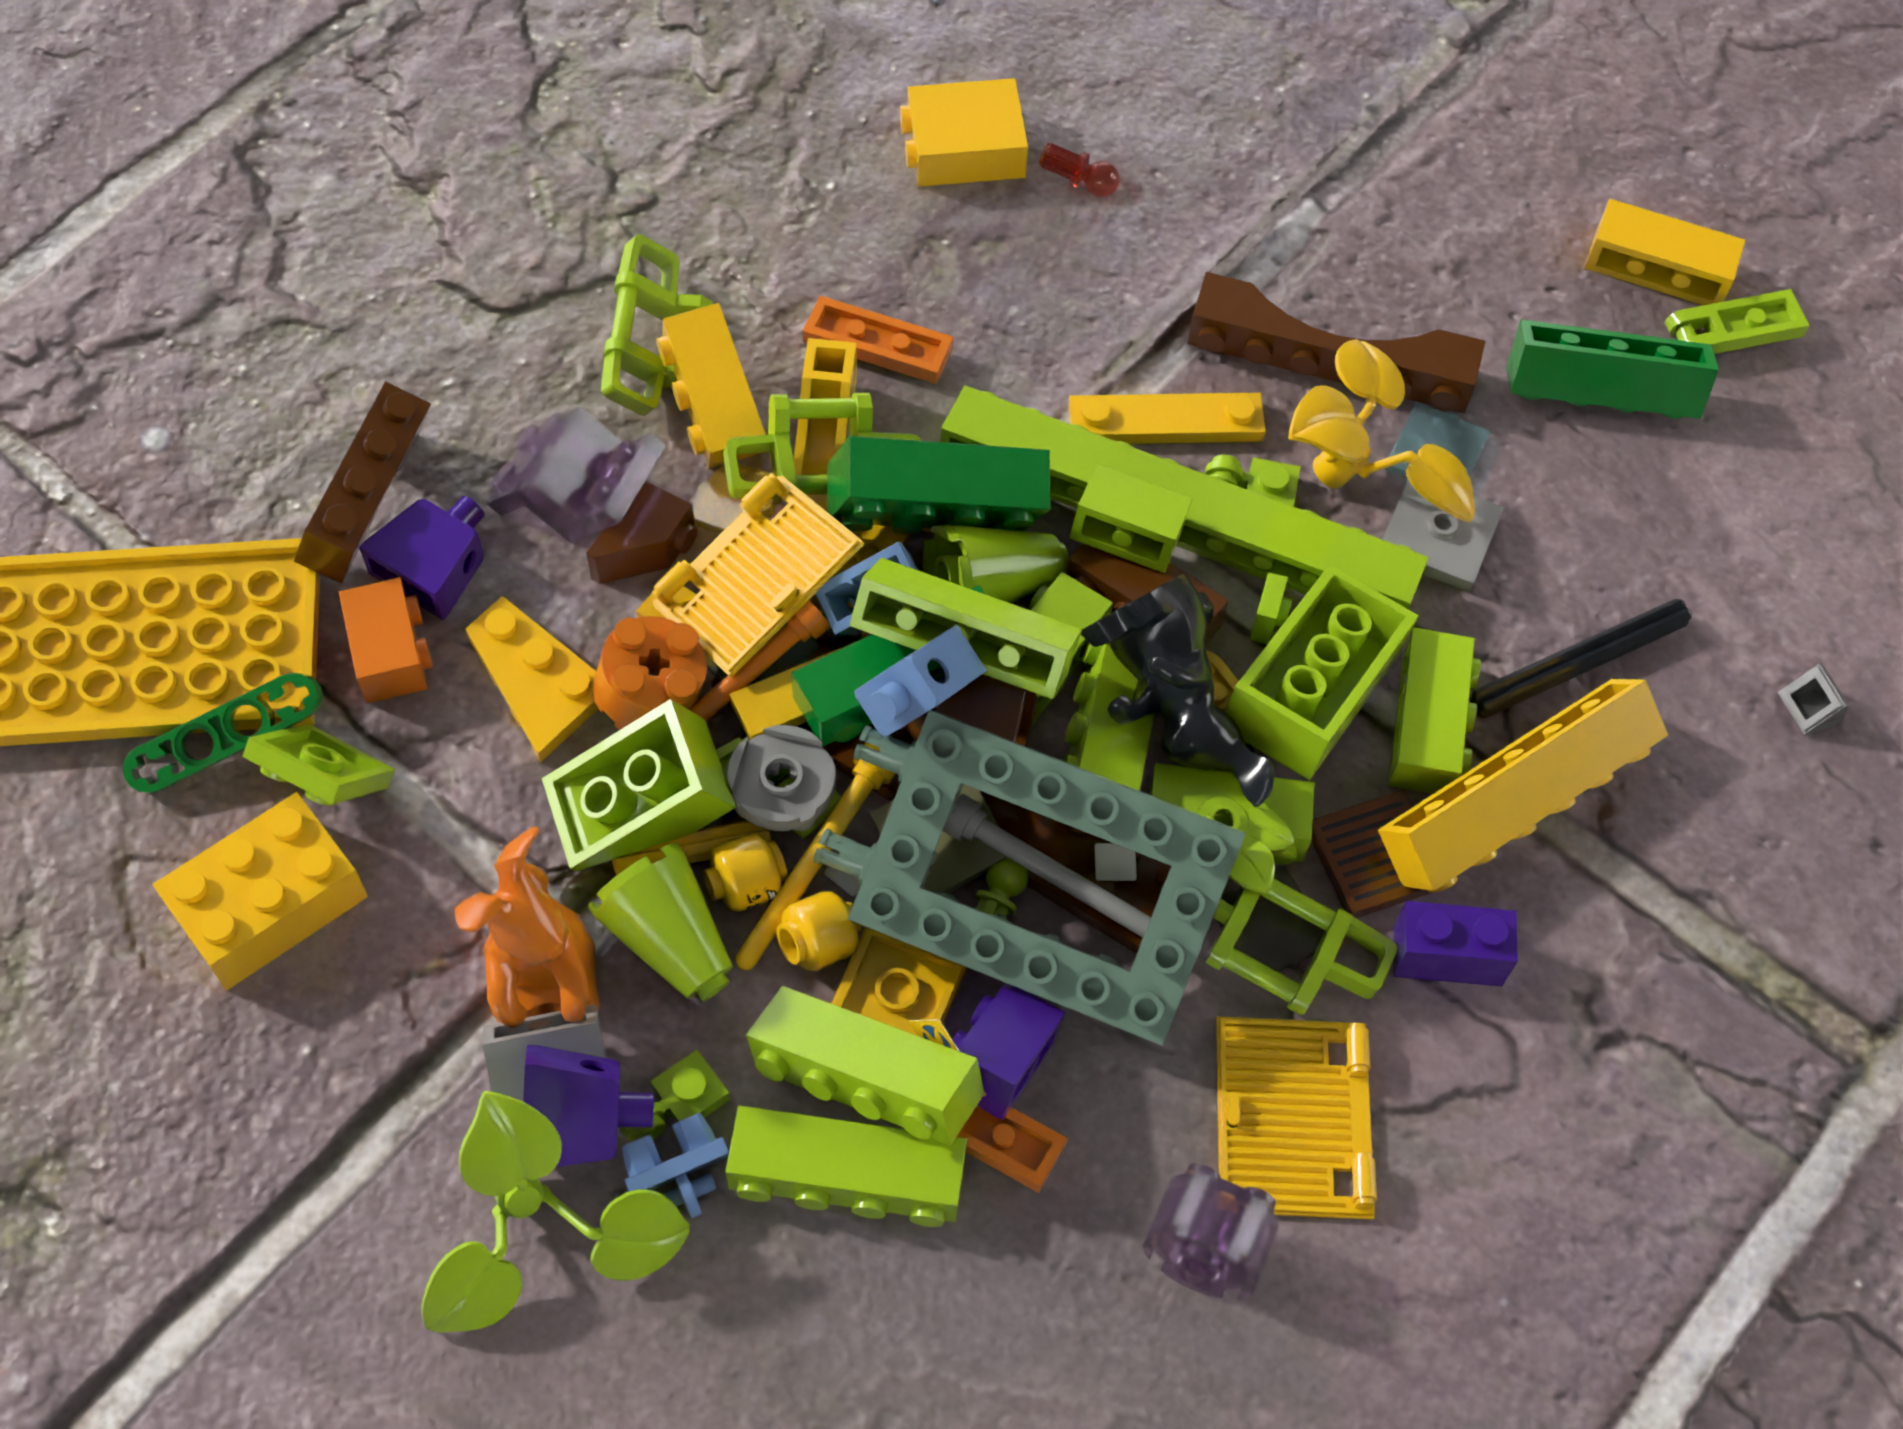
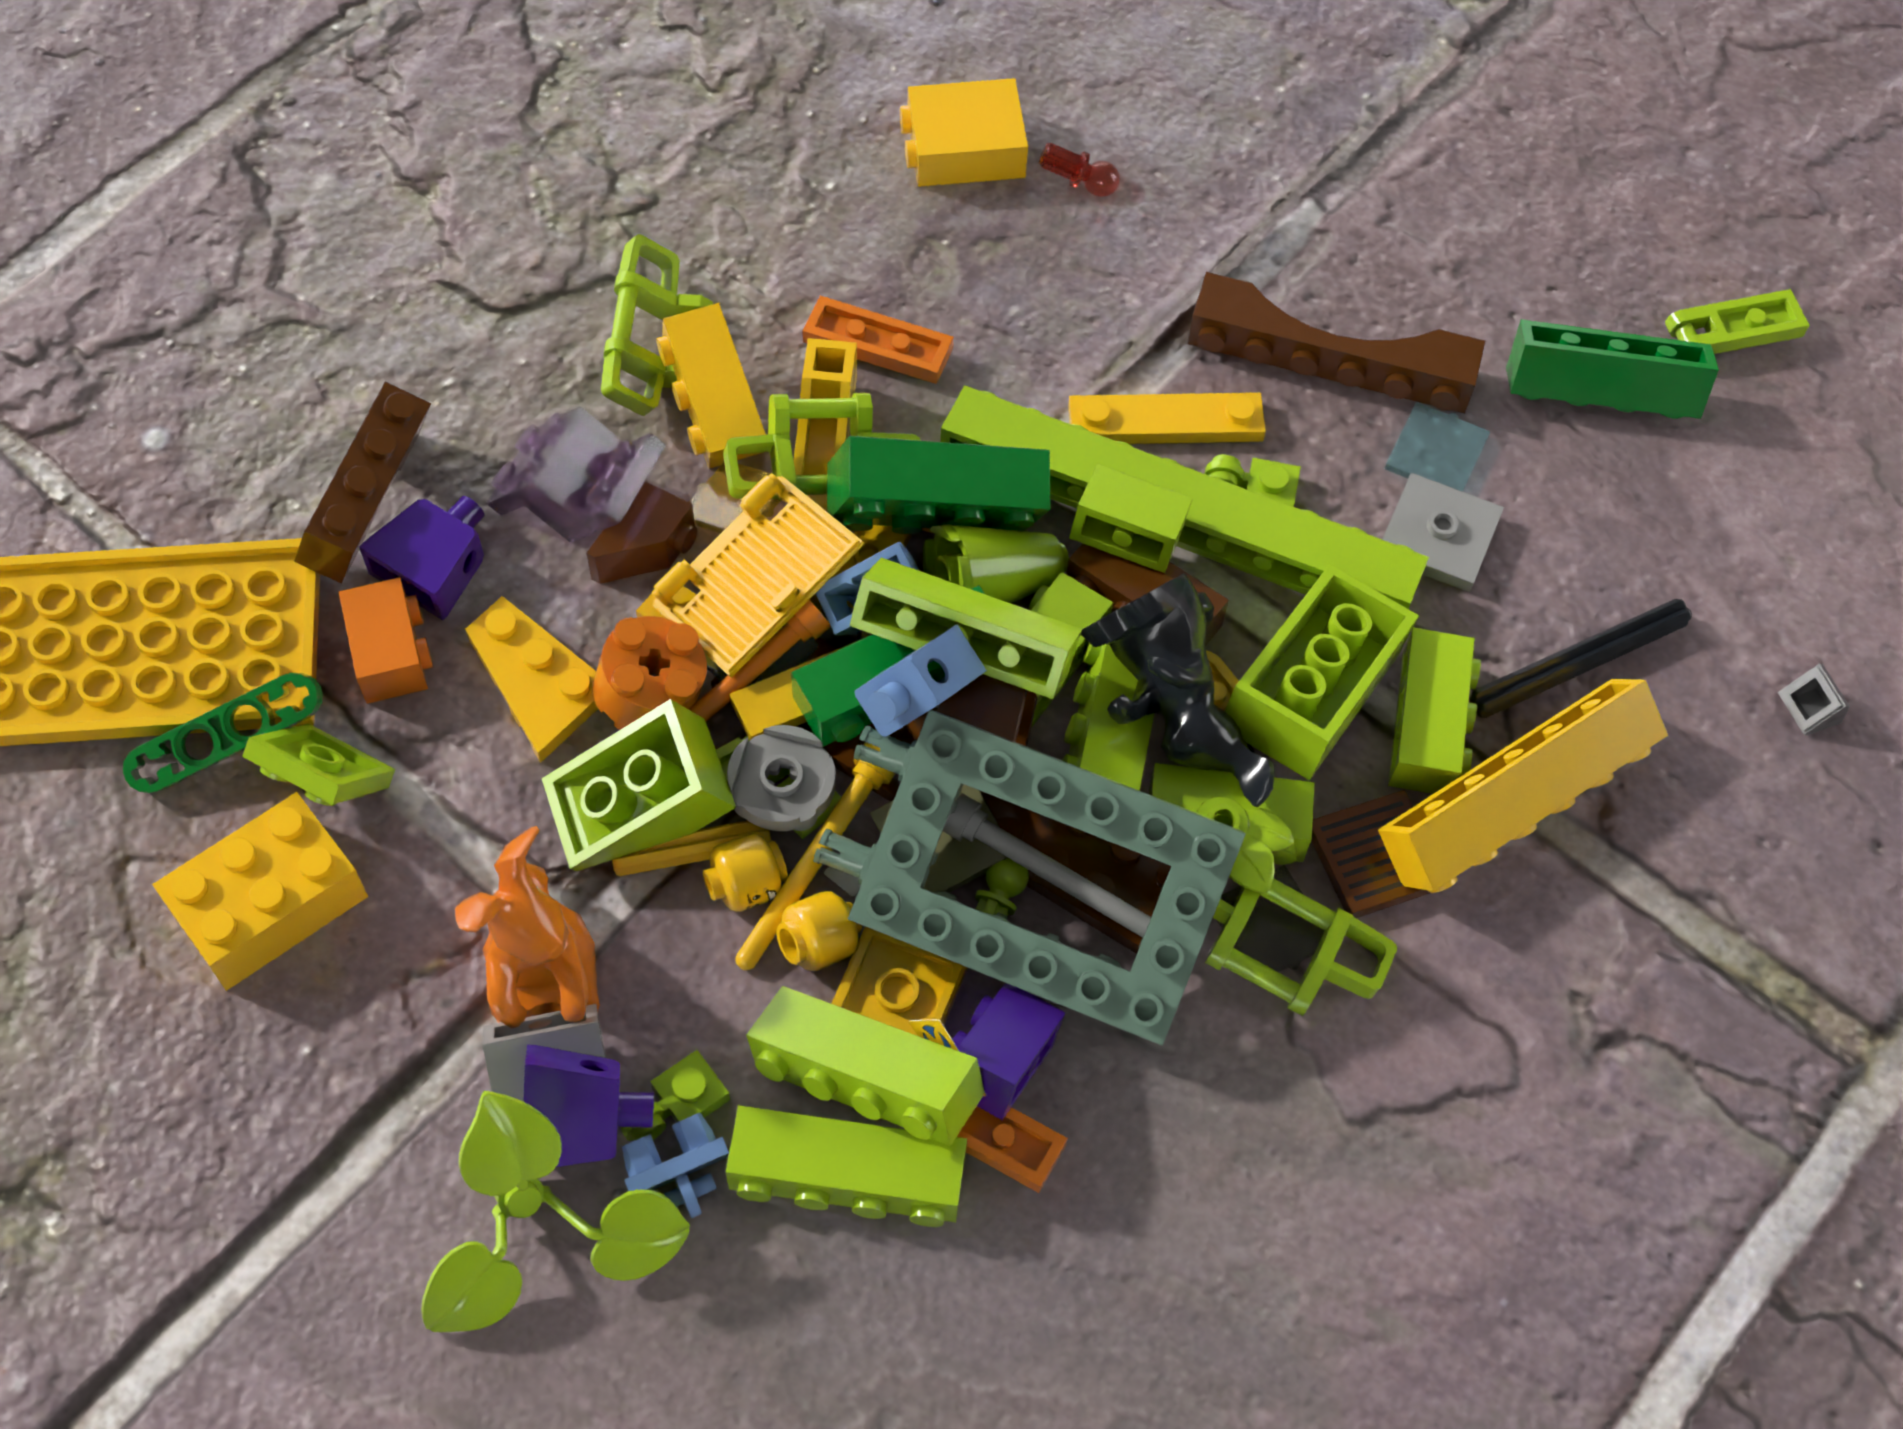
lime cone [587,843,733,1002] -> none
white sticker [1095,843,1136,881] -> none
clear purple brick [1143,1163,1279,1299] -> none
yellow window [1216,1016,1377,1220] -> none
lime plate [1249,572,1293,644] -> none
yellow plant [1288,339,1475,524] -> none
dark purple brick [1393,901,1518,987] -> none
yellow brick [1584,198,1745,305] -> none

